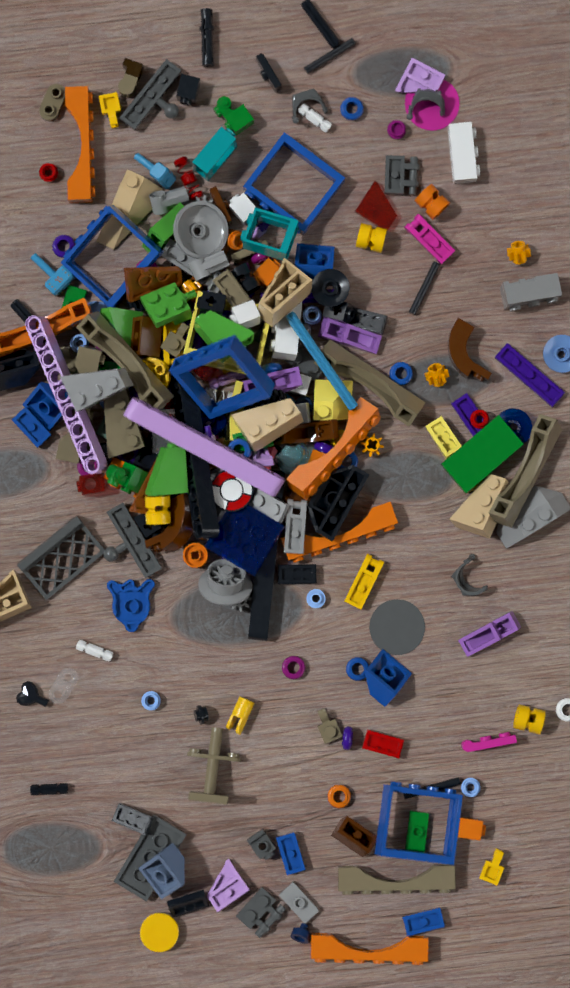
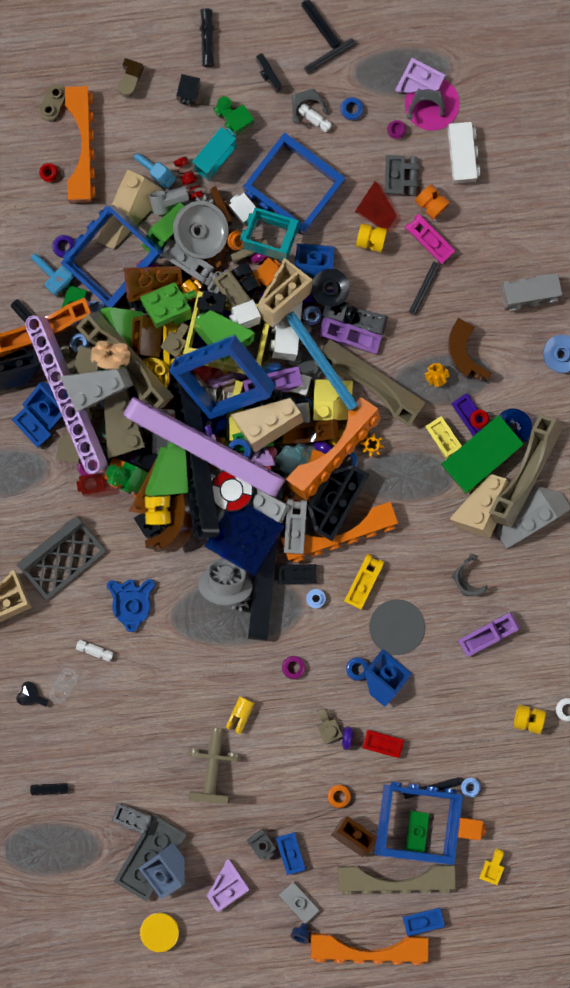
yellow plate [99,92,121,129] -> none
dark grey plate [103,503,162,578] -> none
dark grey plate [120,59,182,131] -> none
light blue plate [141,691,161,710] -> none
black plate [167,889,209,918] -> none
orange wheel [183,543,209,568] -> none
light grey piece [188,251,230,282] -> none
black plate [194,705,209,725] -> none
dark grey plate [236,887,286,938] -> none
piece [251,222,270,241] -> none
blue piece [389,362,413,385] -> none
dark pink plate [461,731,517,752] -> none
dark purple tile [494,343,565,407] -> none
light orange gear [507,241,531,264] -> none
none -> light nougat plate [91,341,130,369]

